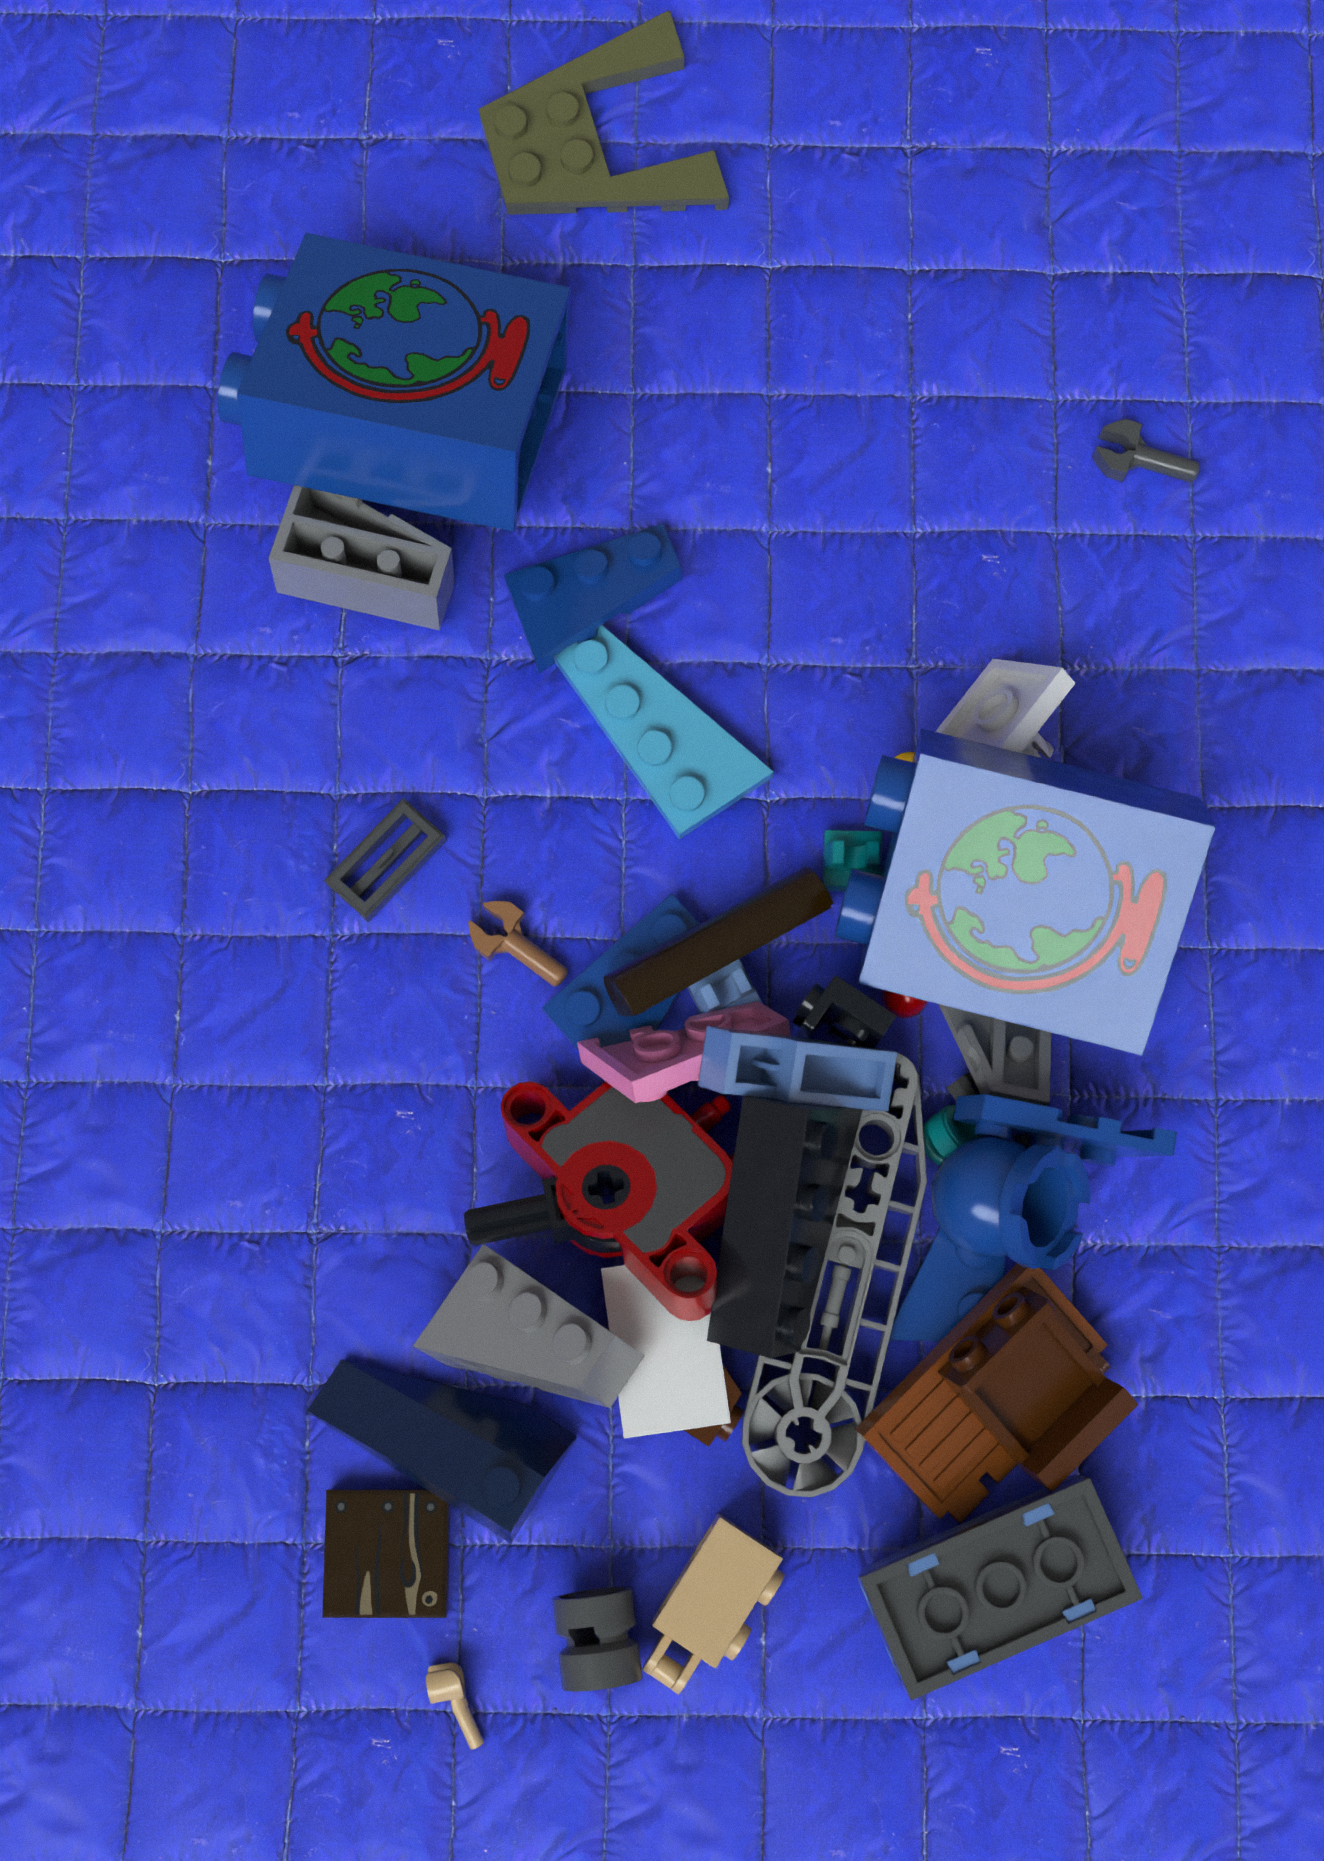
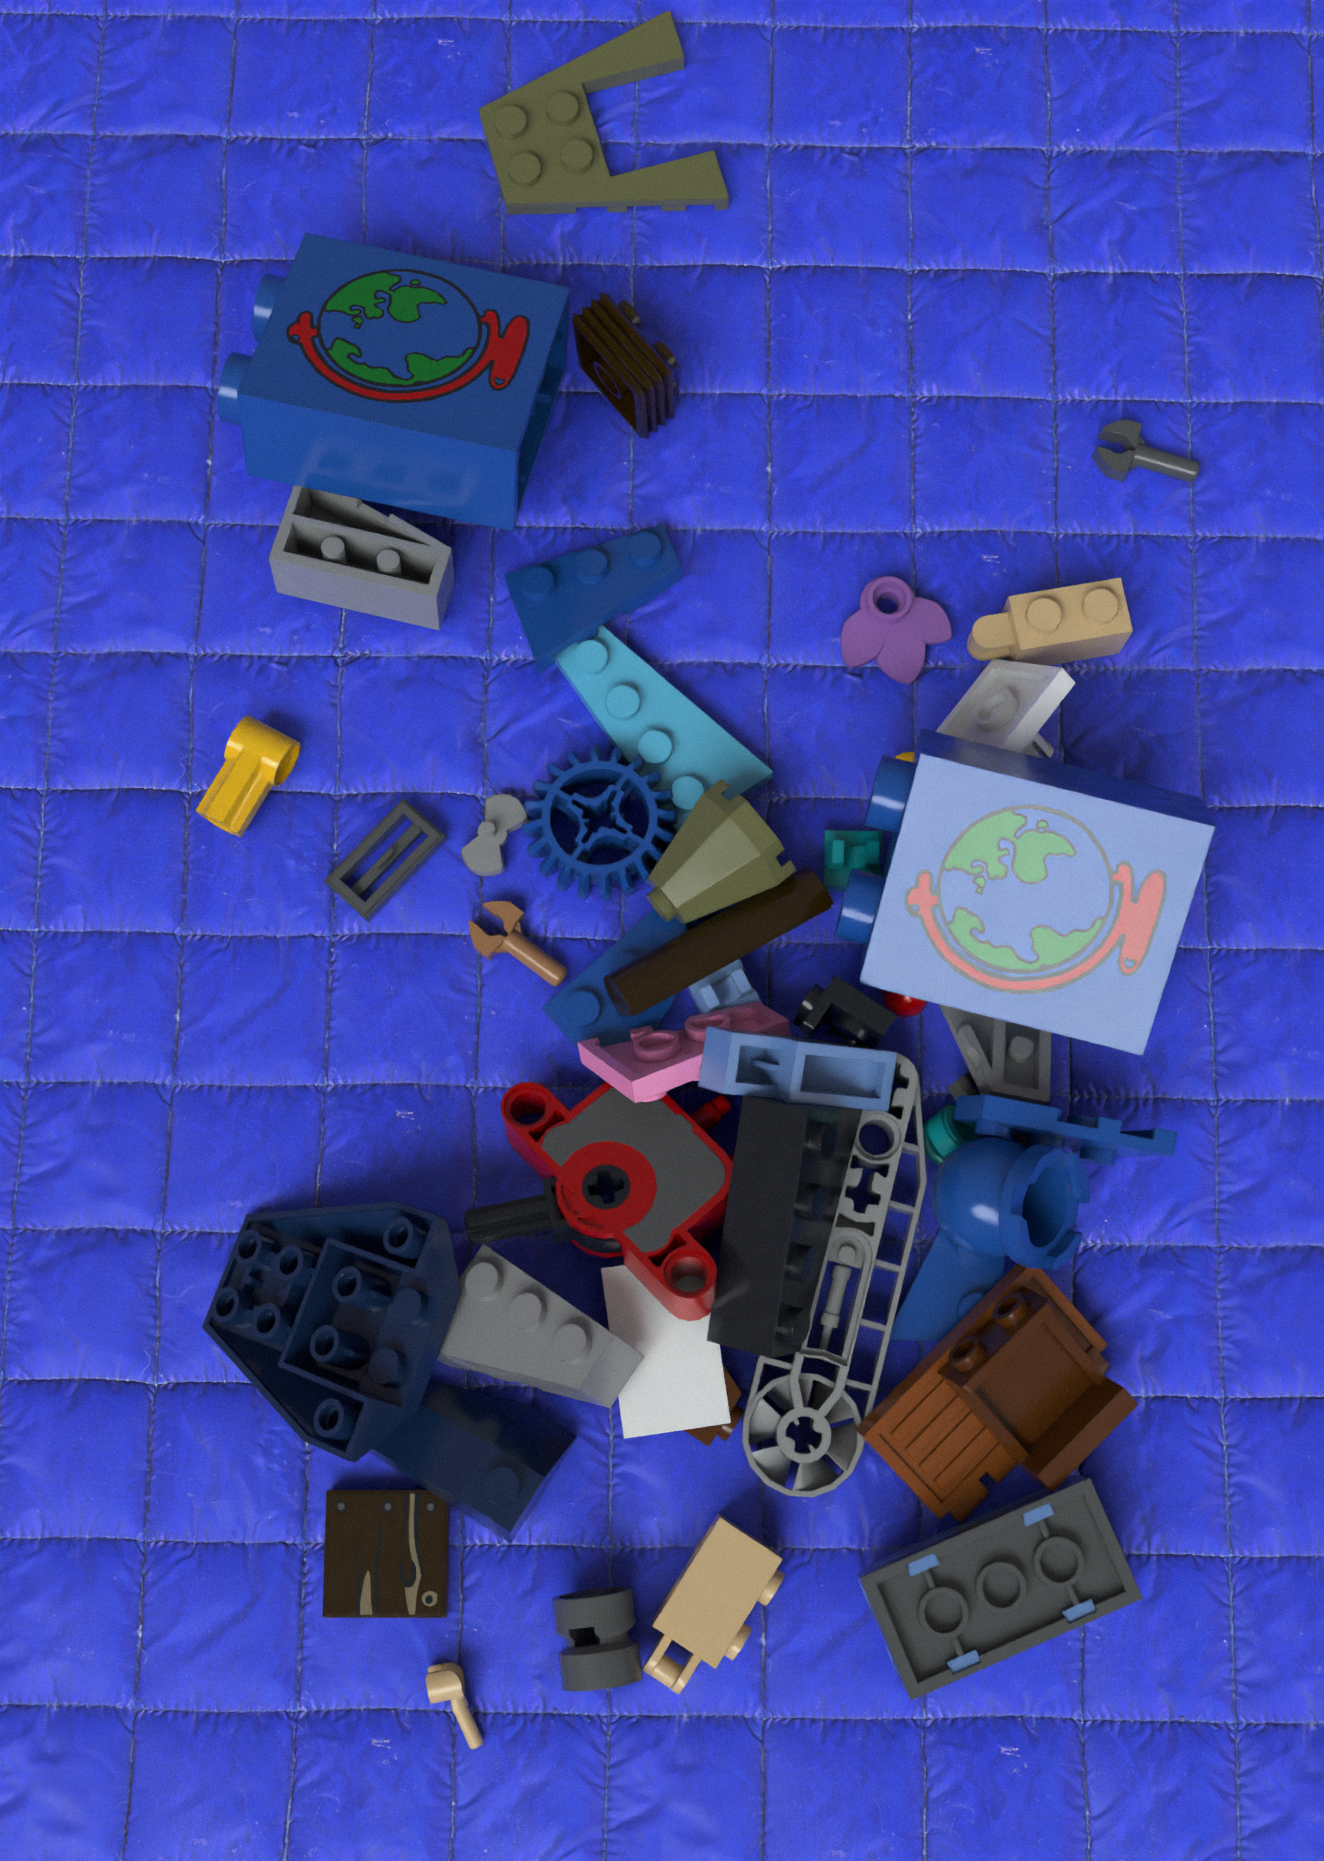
none -> yellow piece [195,715,301,838]
none -> dark blue wedge [202,1201,462,1463]
none -> light grey piece [460,794,529,877]
none -> blue gear [522,746,678,902]
none -> dark brown brick [573,293,679,439]
none -> olive cone [645,779,796,925]
none -> medium lavender plate [841,576,952,685]
none -> tan brick [967,578,1133,666]

